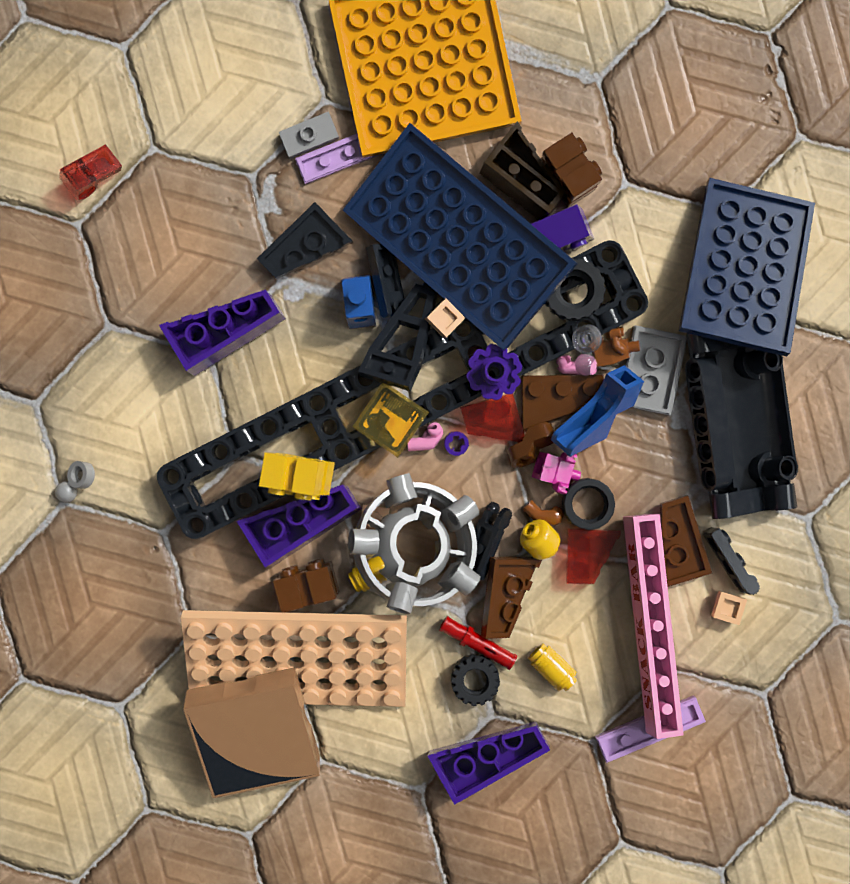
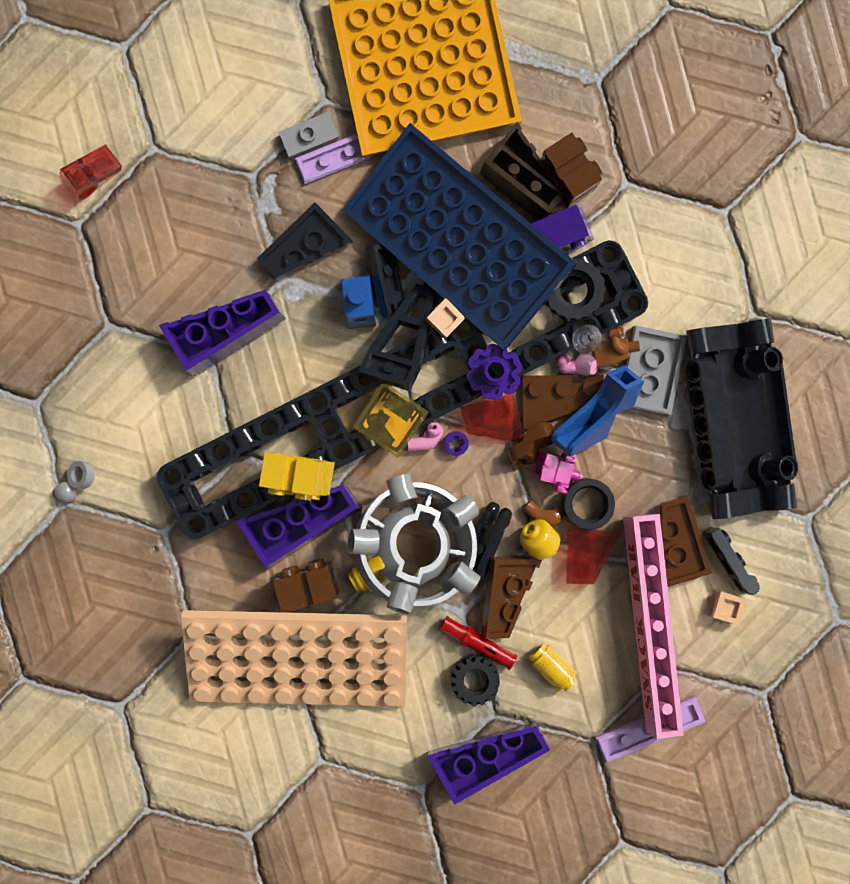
medium nougat tile [183,667,320,798] -> none
dark blue plate [678,178,815,357] -> none

